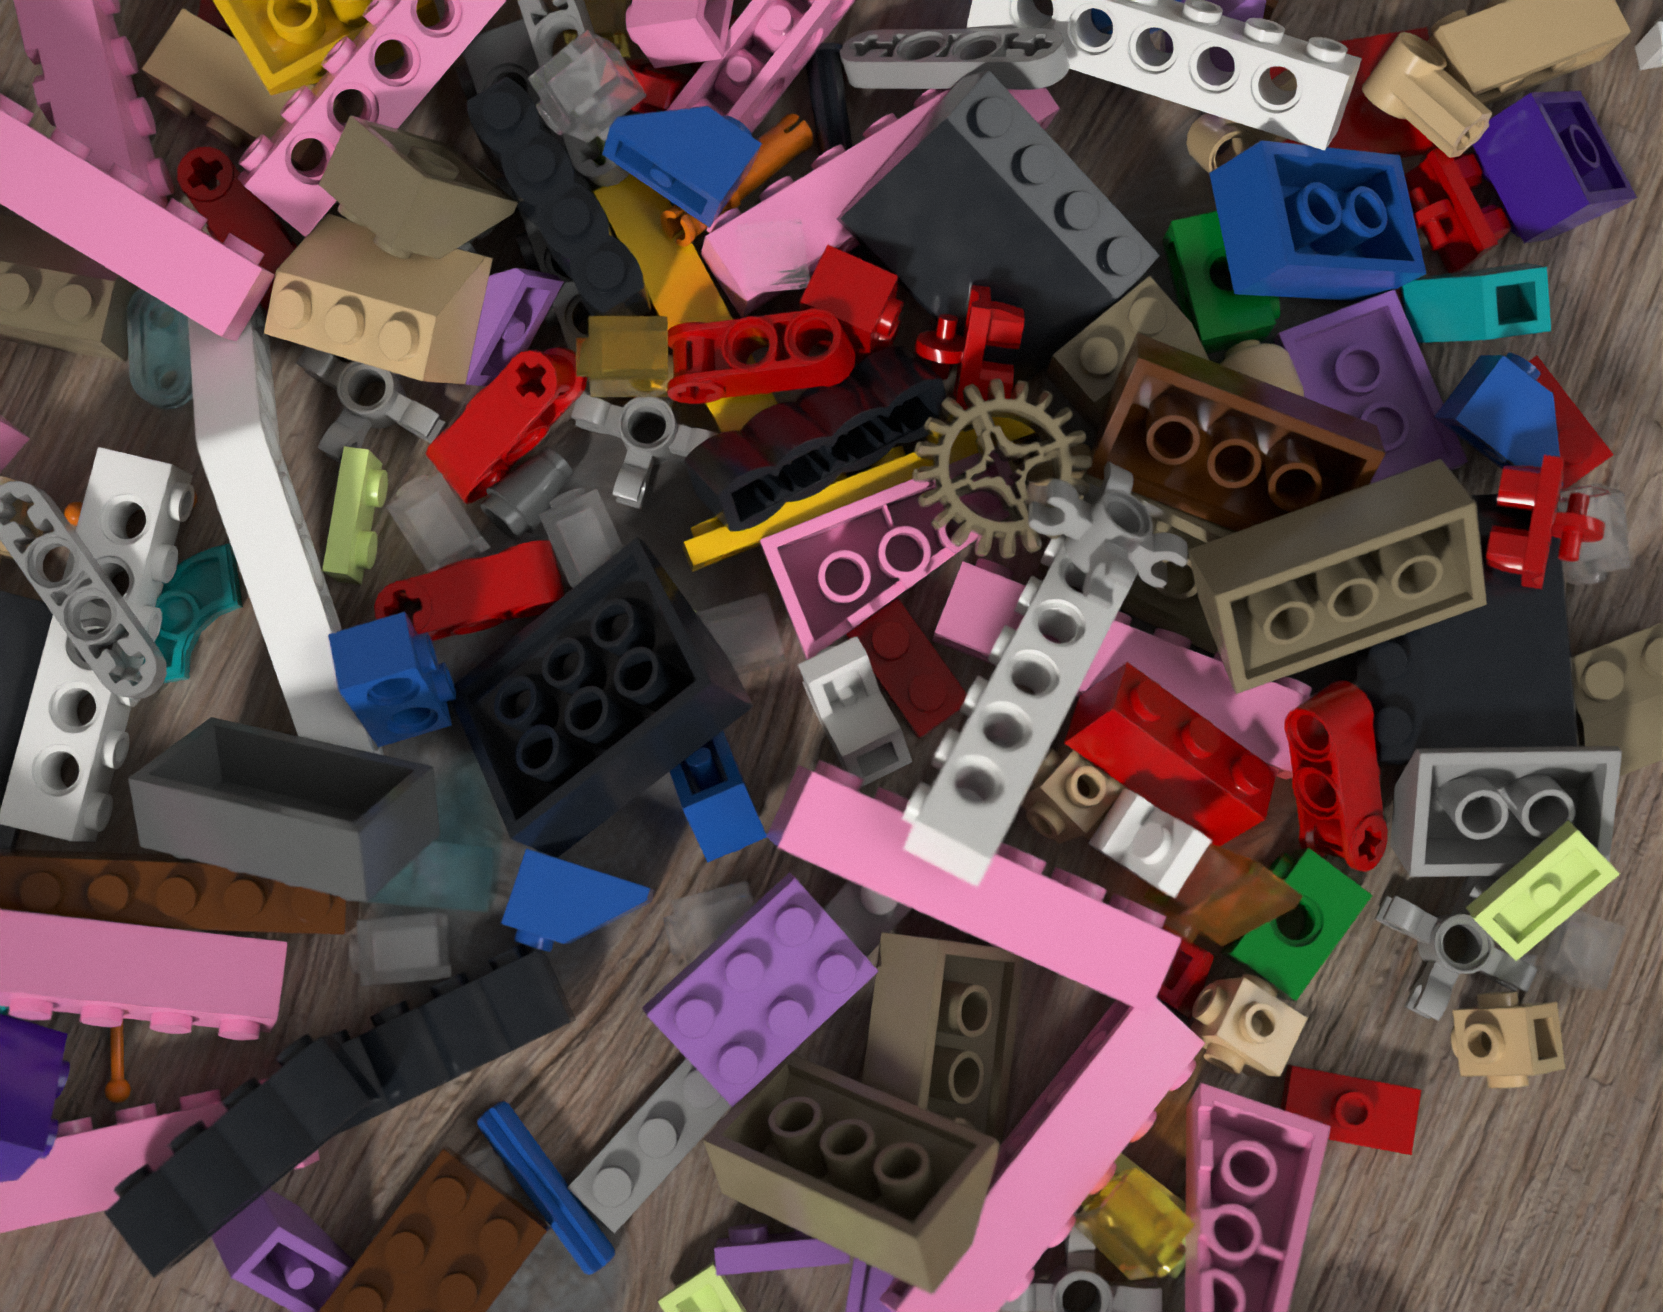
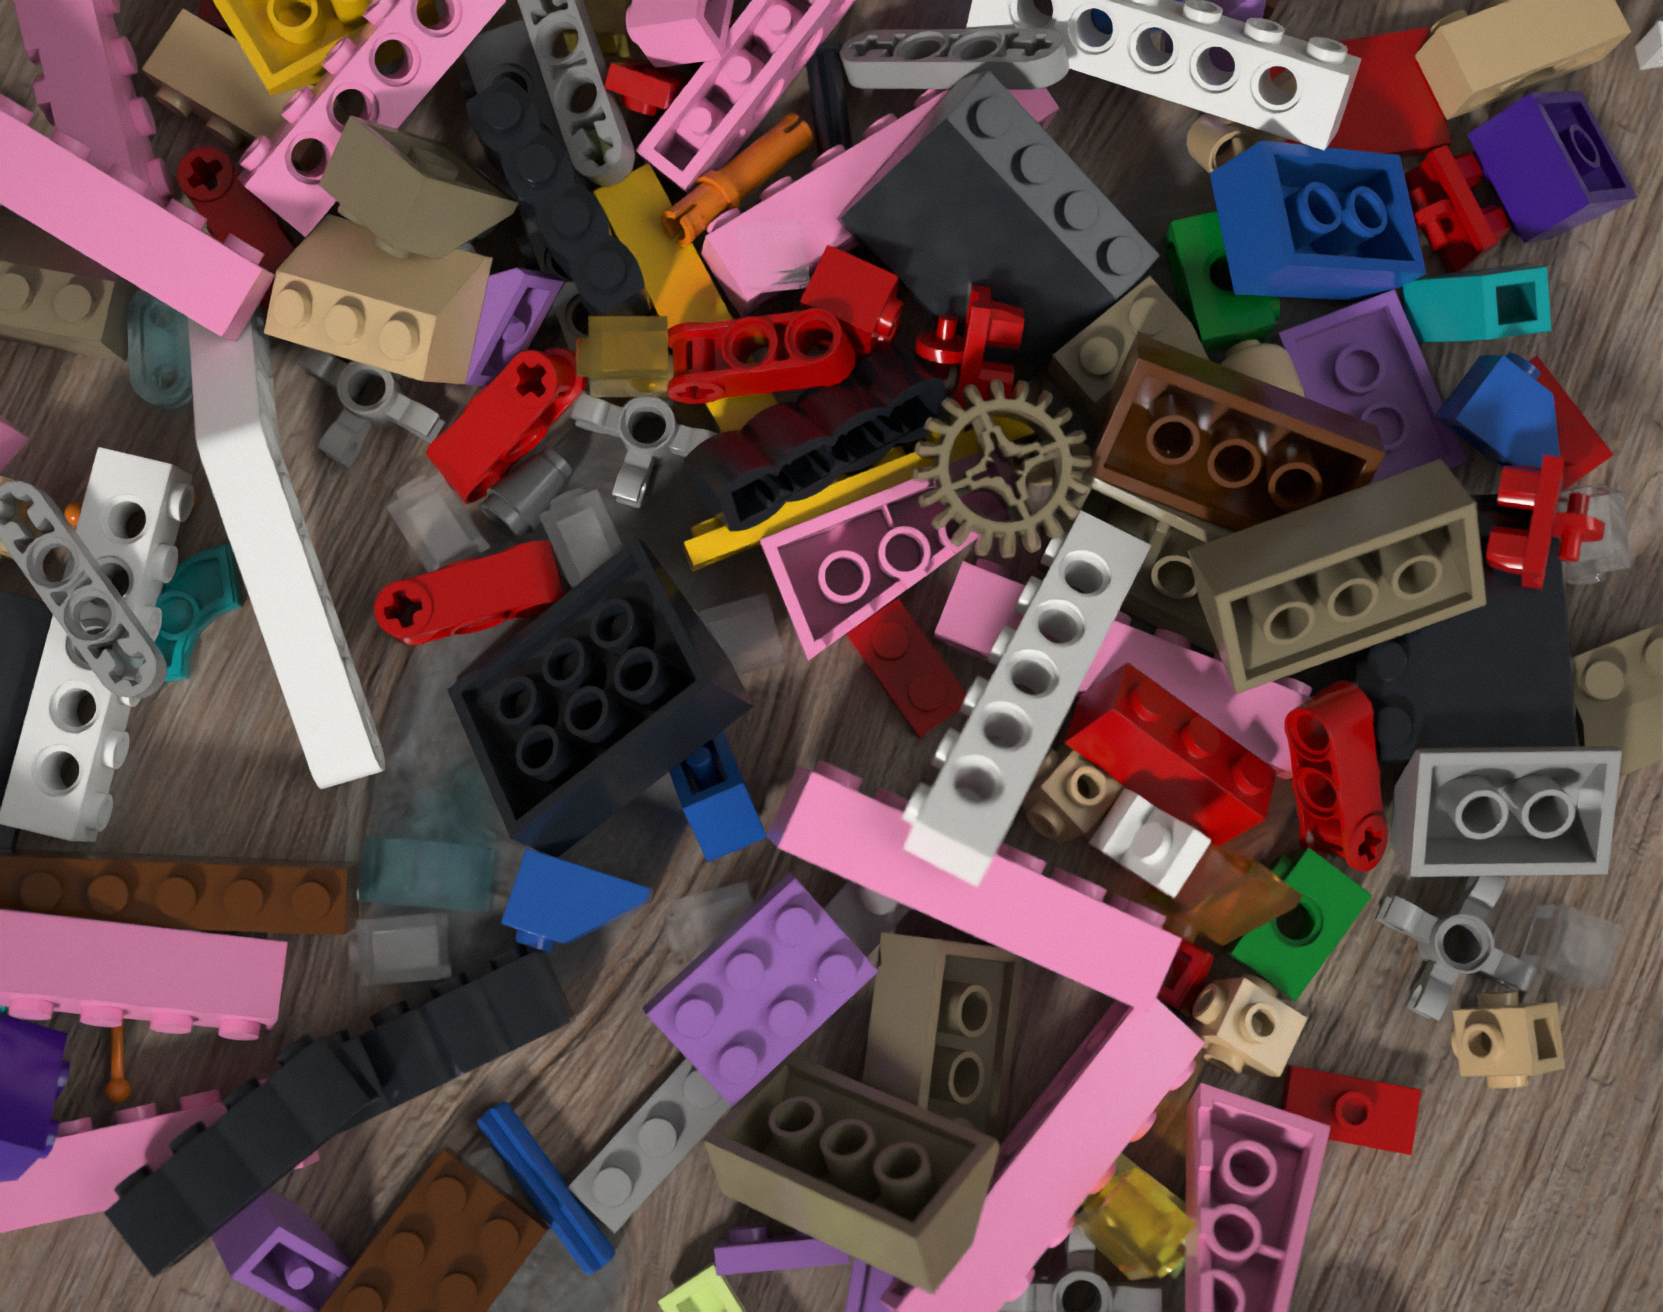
dark grey piece [128,717,440,903] -> none
yellowish green plate [322,446,388,585] -> none
blue brick [328,612,456,747] -> none
clear brick [528,29,647,143] -> none
blue slope [602,106,762,228] -> none
white brick [798,636,912,788] -> none
light grey pin [1028,462,1188,609] -> none
tan piece [1362,32,1493,158] -> none
yellowish green plate [1466,820,1620,961] -> none

